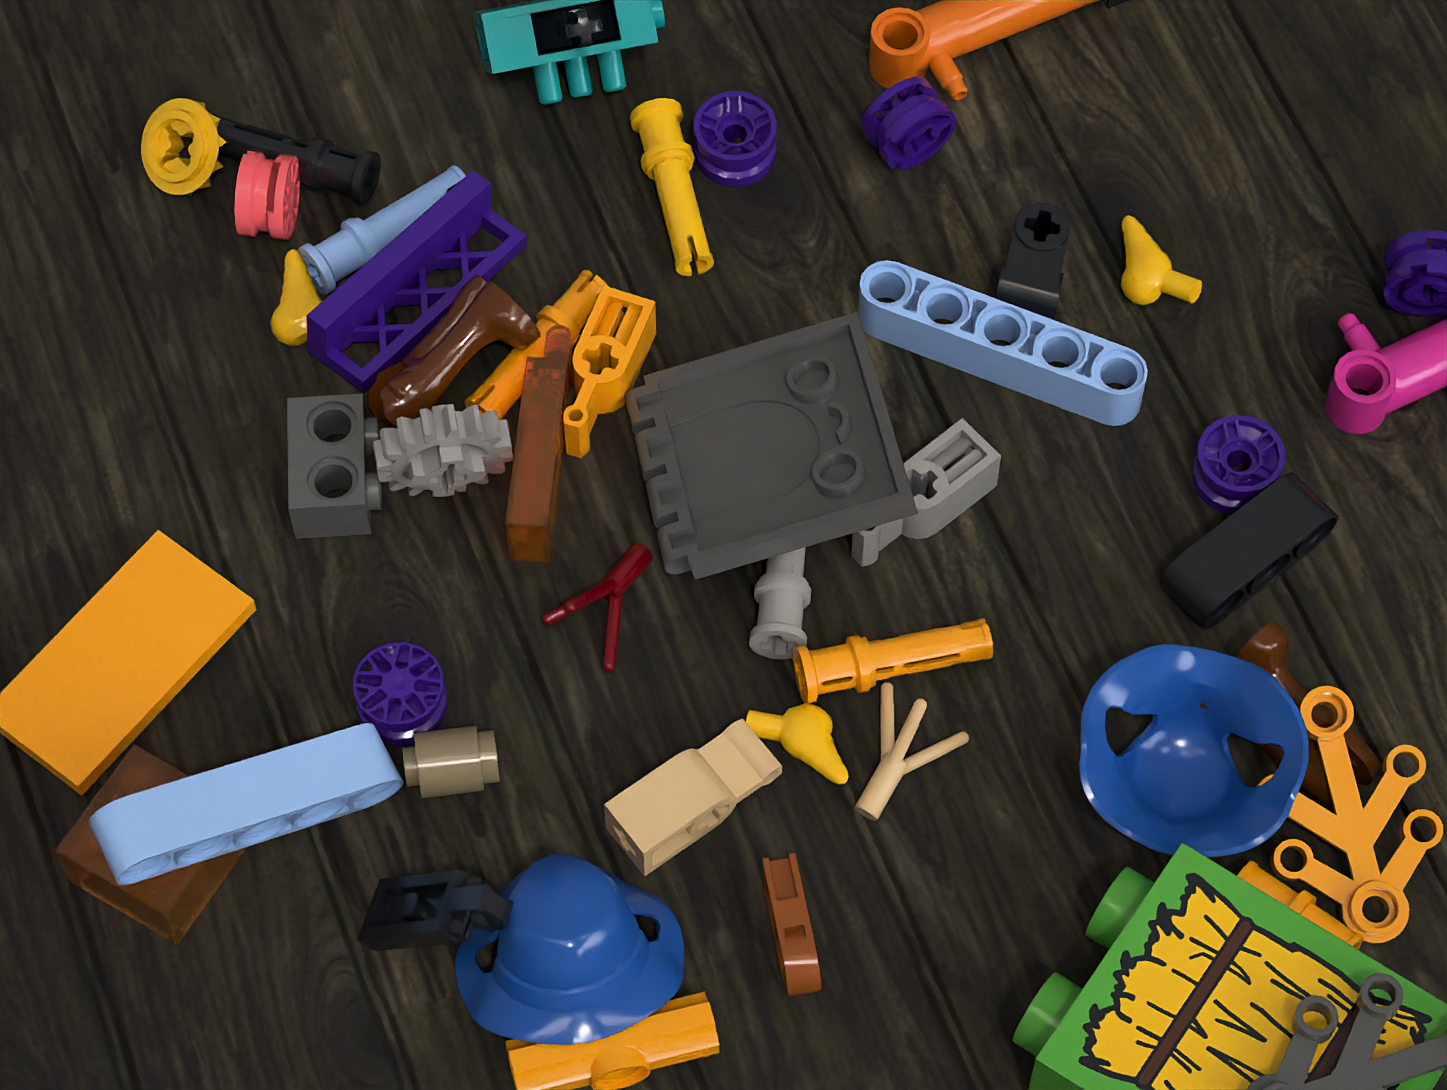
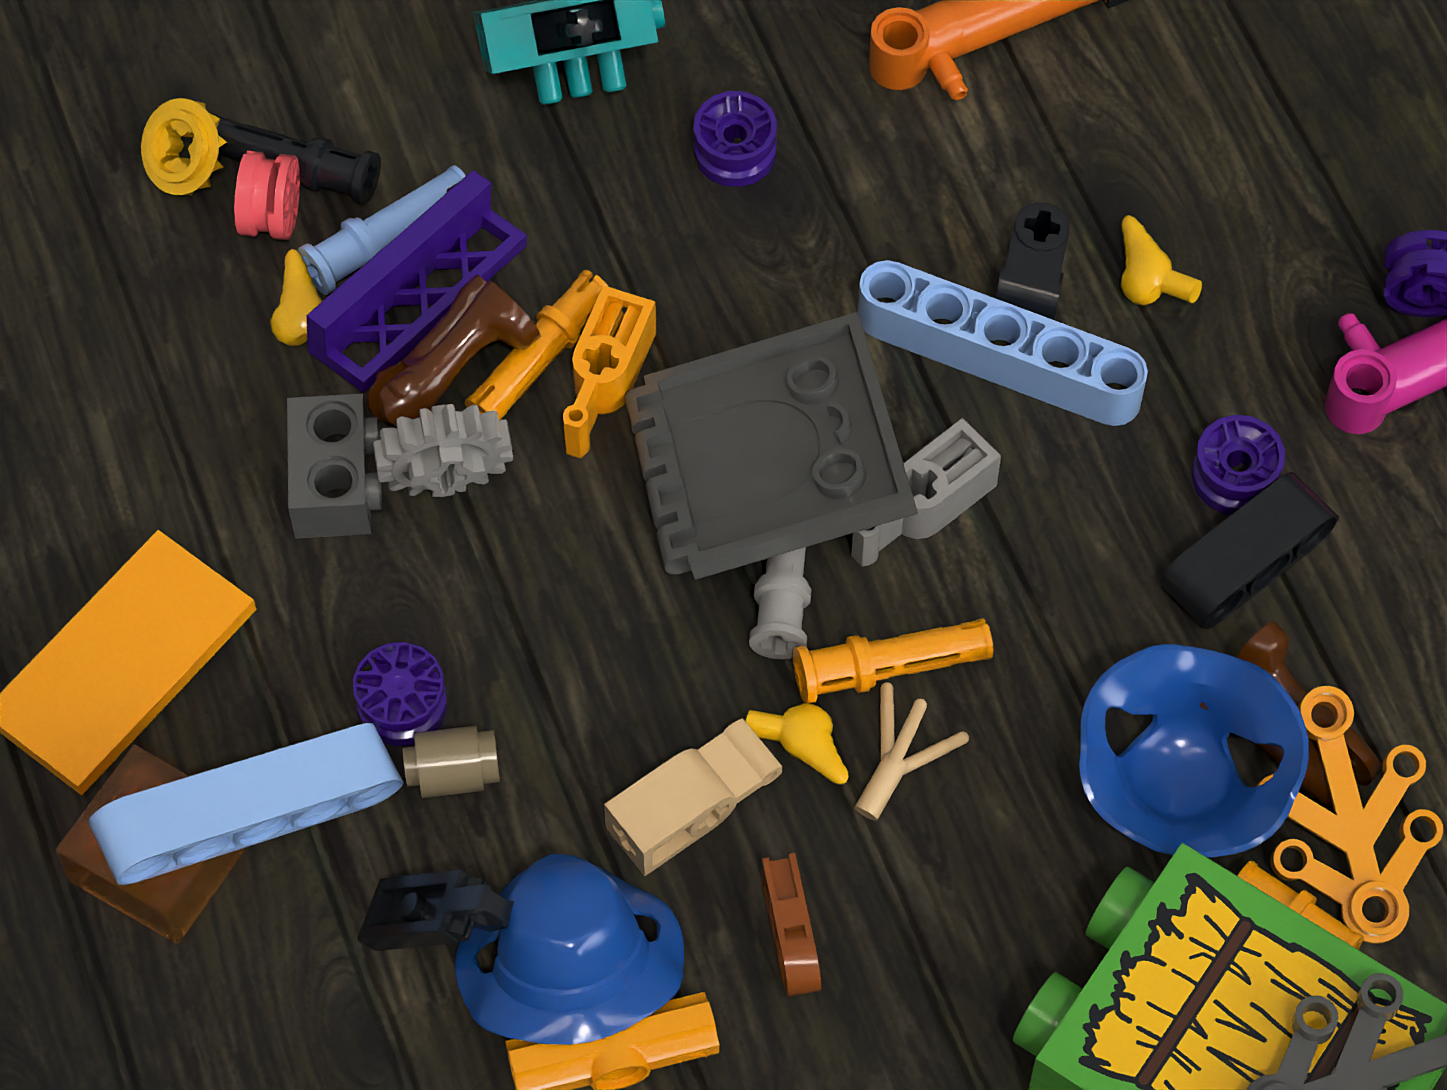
clear orange hinge [505,325,573,563] -> none
dark red plant [541,543,653,672] -> none
yellow pin [629,98,714,276] -> none
dark purple wheel [861,77,956,171] -> none

